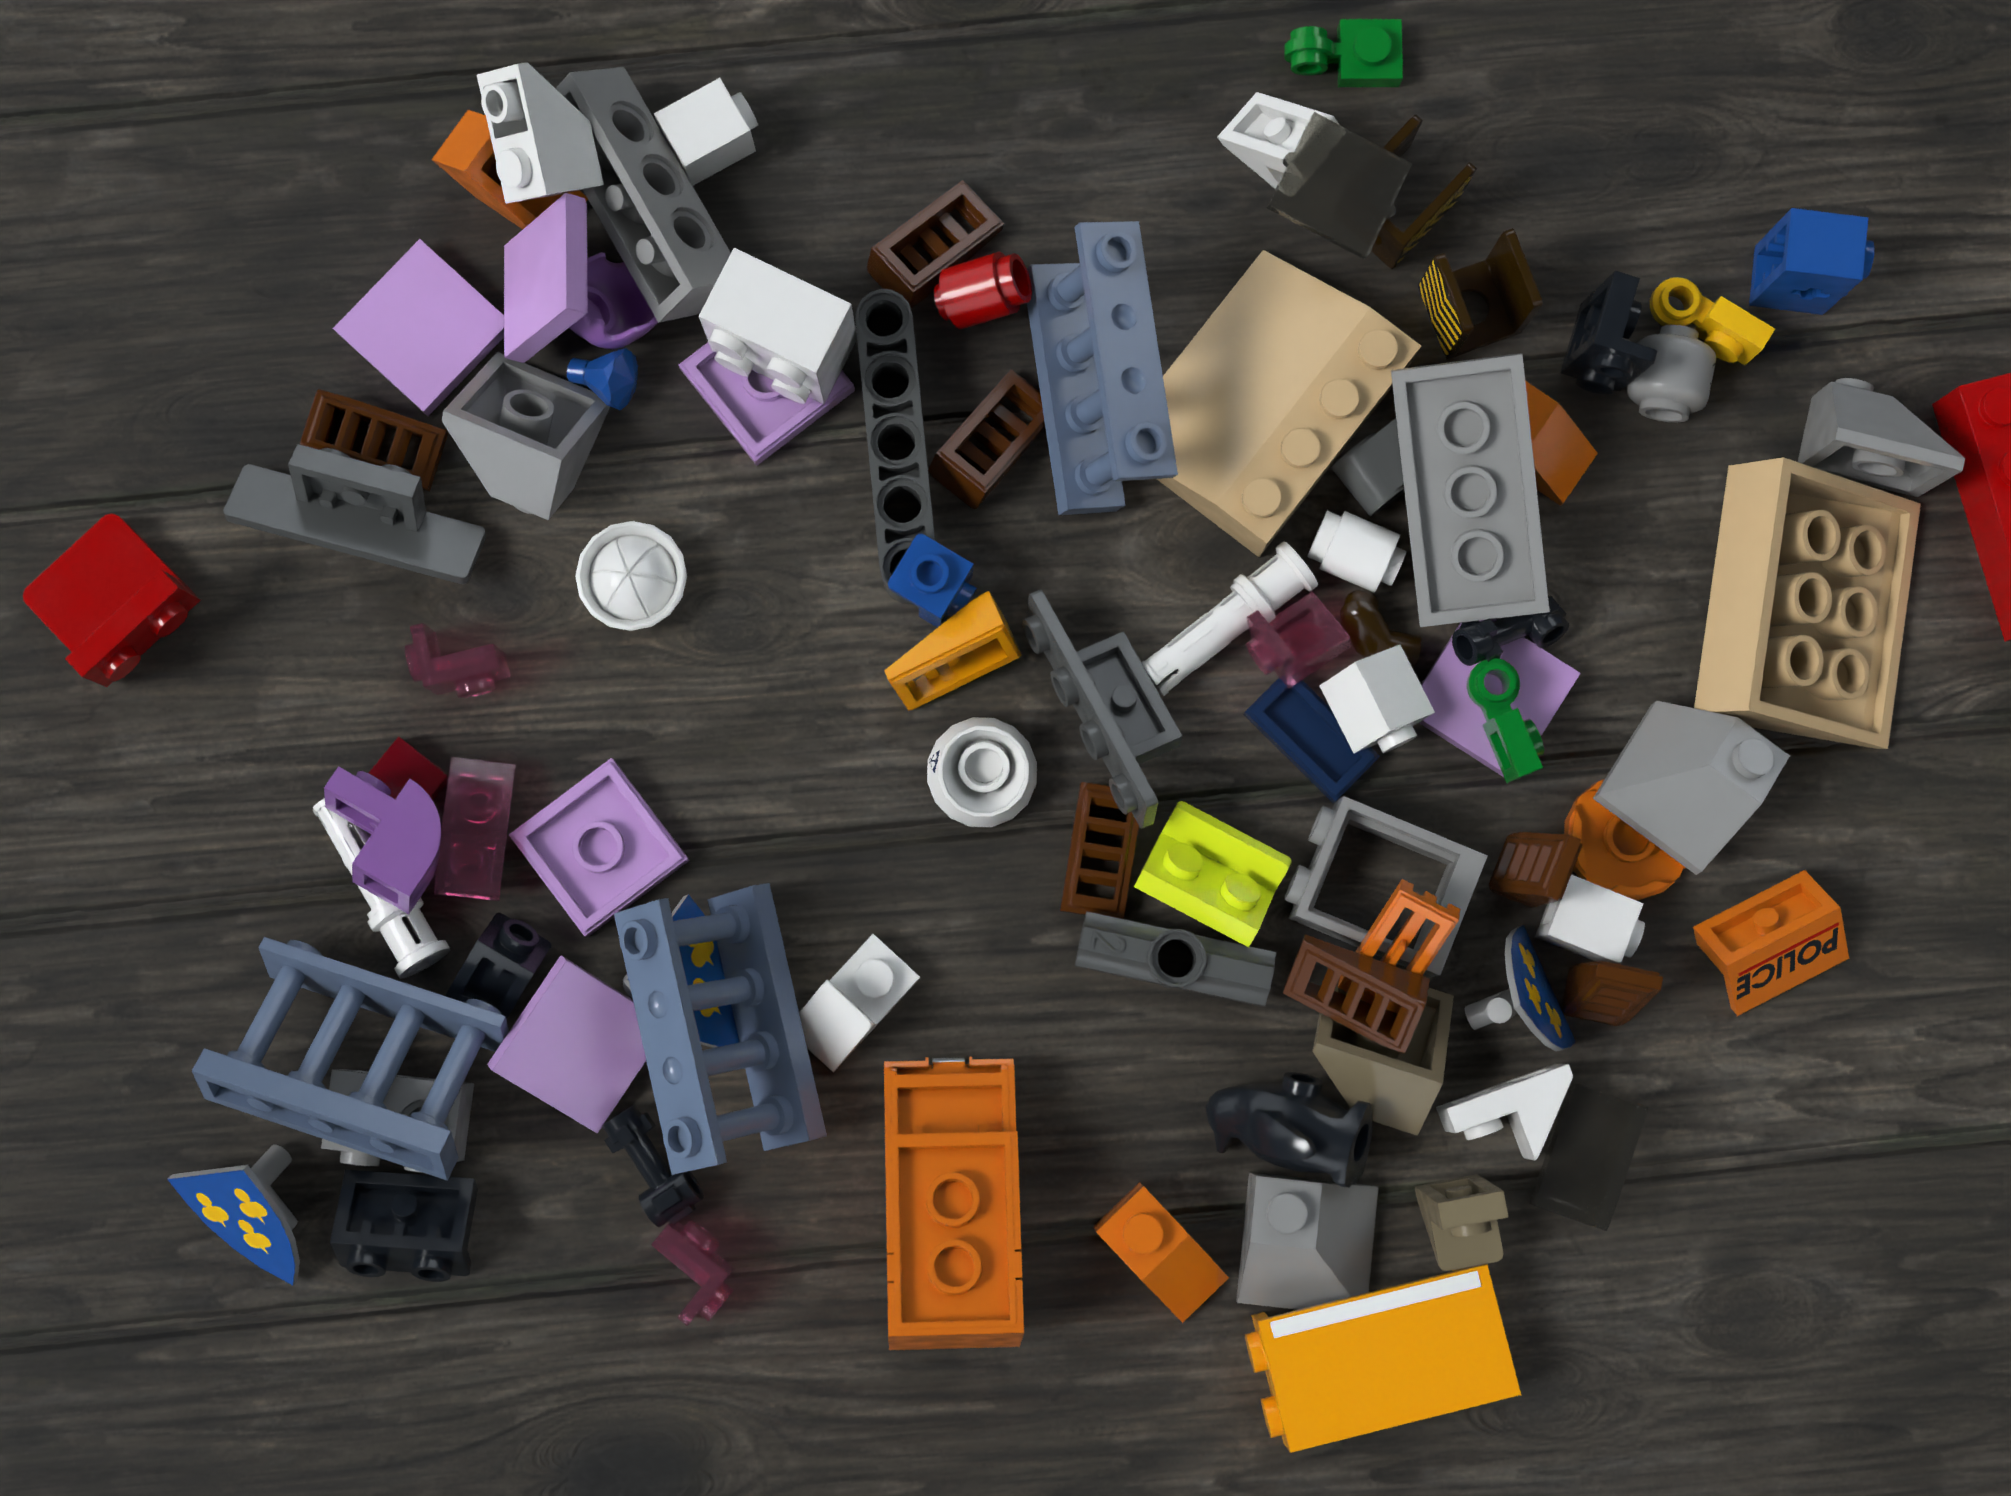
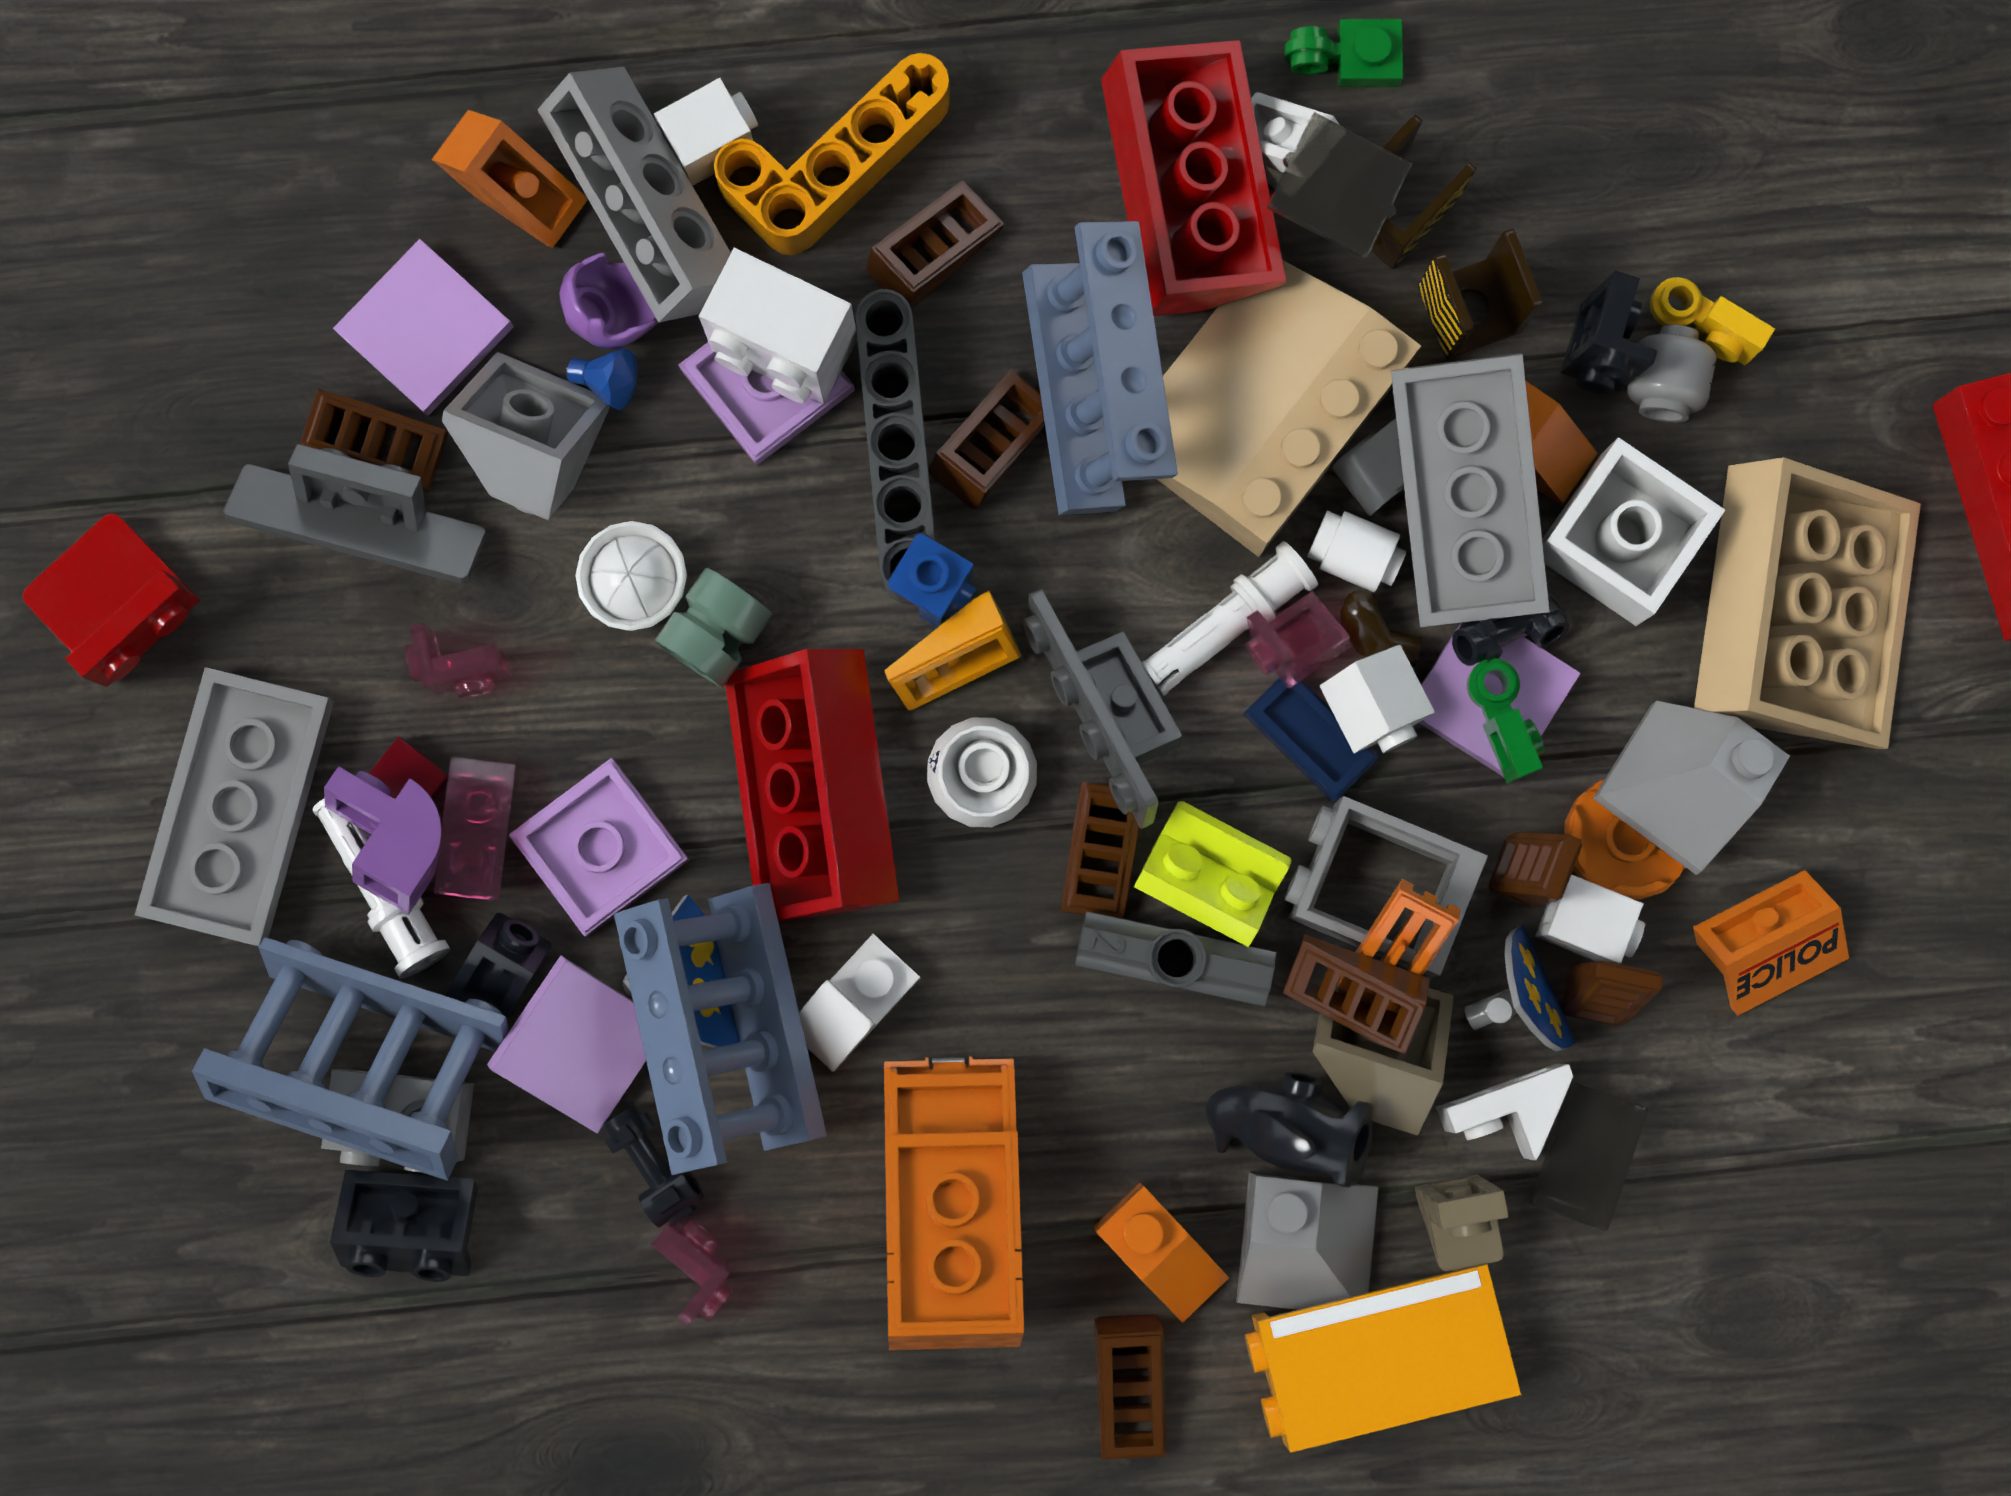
shield [167,1145,300,1285] -> none
white slope [477,62,604,204] -> none
lavender tile [504,192,588,363] -> none
red brick [934,252,1032,329] -> none
blue brick [1749,208,1875,315] -> none
light grey slope [1798,378,1965,497] -> none
none -> light grey plate [135,667,334,946]
none -> sand green wheel [654,568,773,688]
none -> light orange beam [714,53,950,256]
none -> red slope [725,649,900,922]
none -> reddish brown slope [1094,1314,1167,1460]
none -> red slope [1101,40,1286,316]
none -> white brick [1542,437,1725,626]

